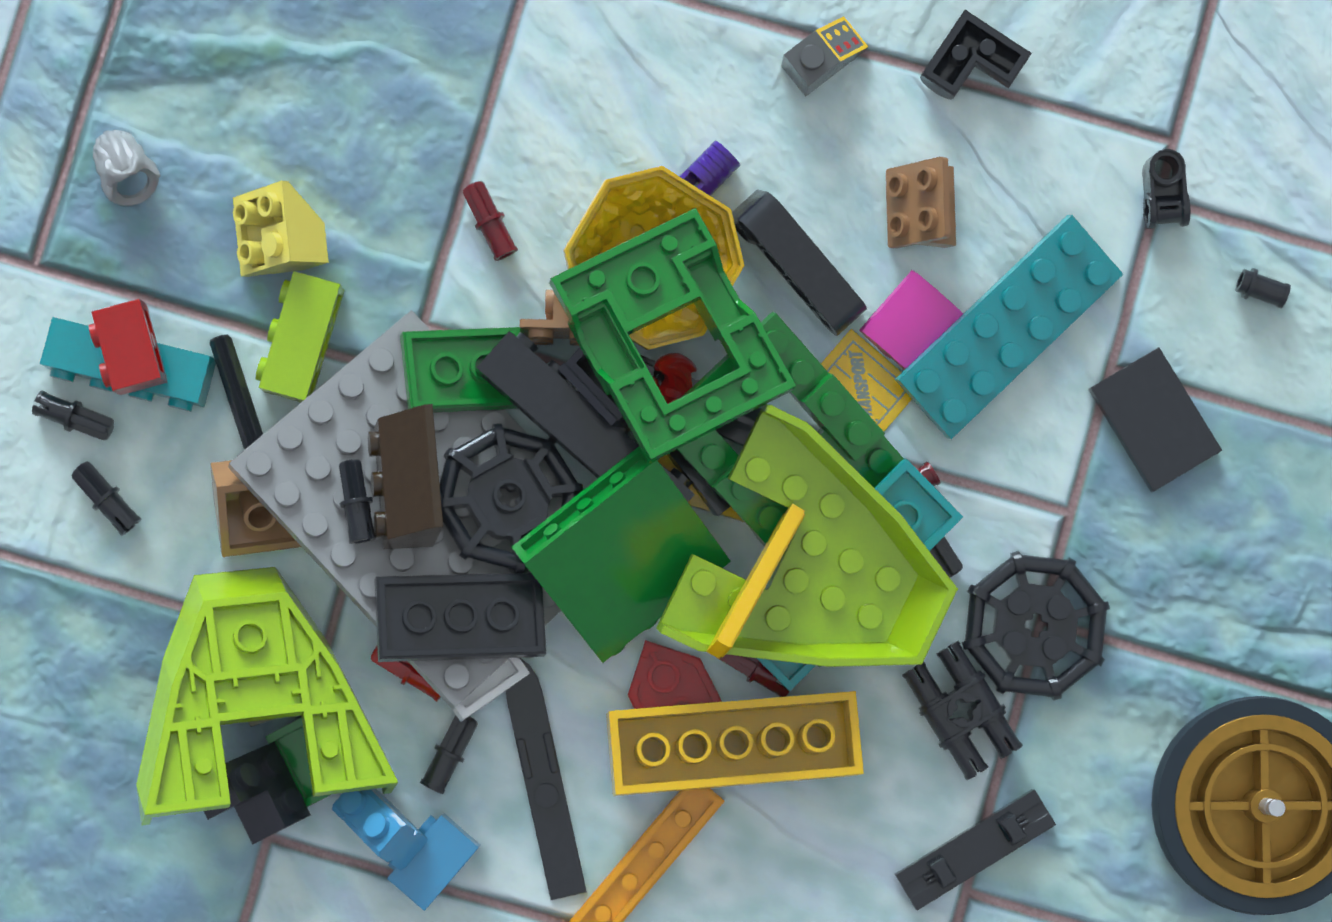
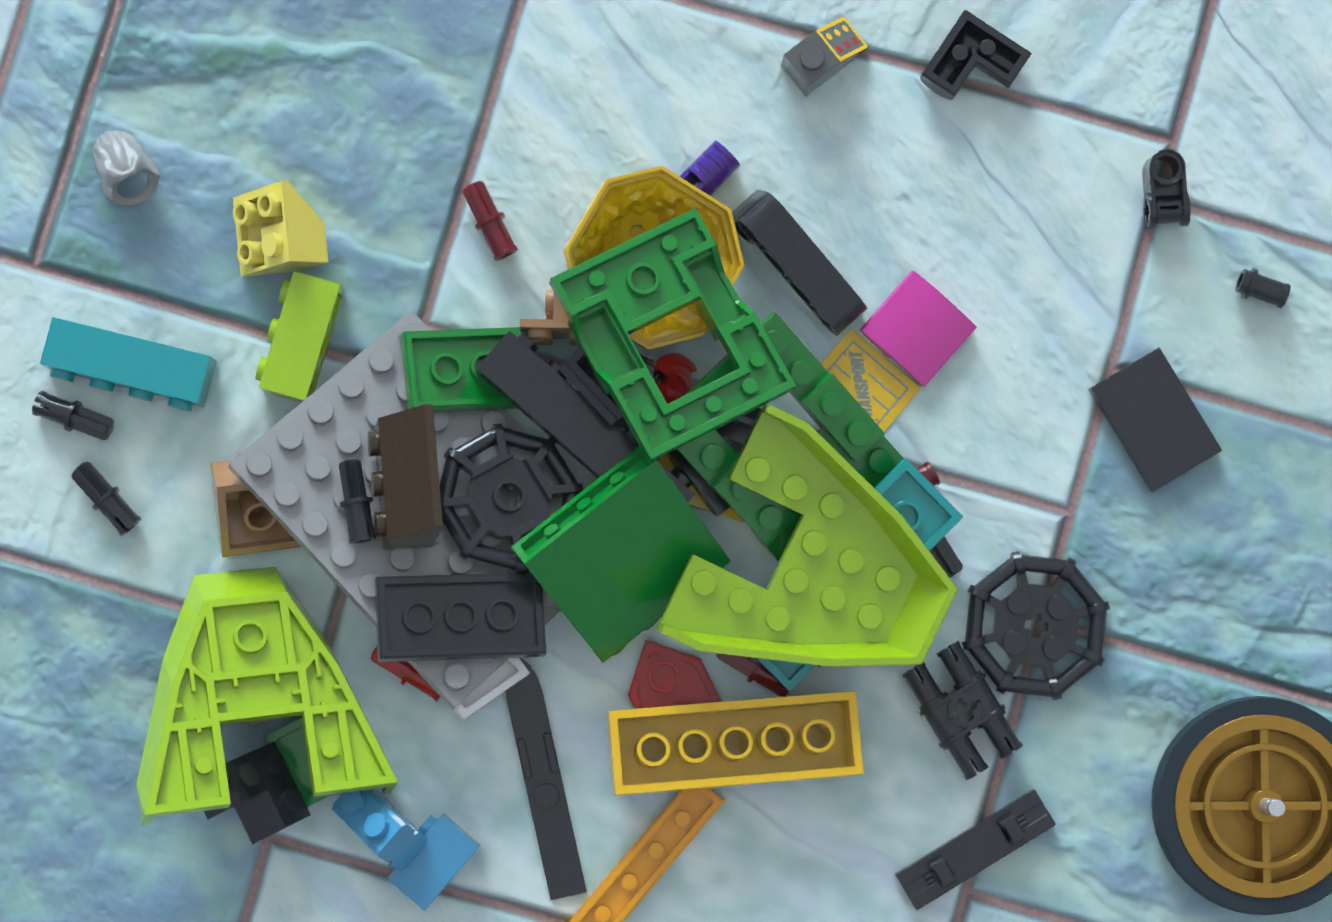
red brick [89,298,168,395] -> none
black axle [209,334,263,449] -> none
black axle [420,715,478,794] -> none
yellow tile [706,504,805,659] -> none
medium nougat bracket [886,157,956,249] -> none
teal plate [894,215,1124,439] -> none

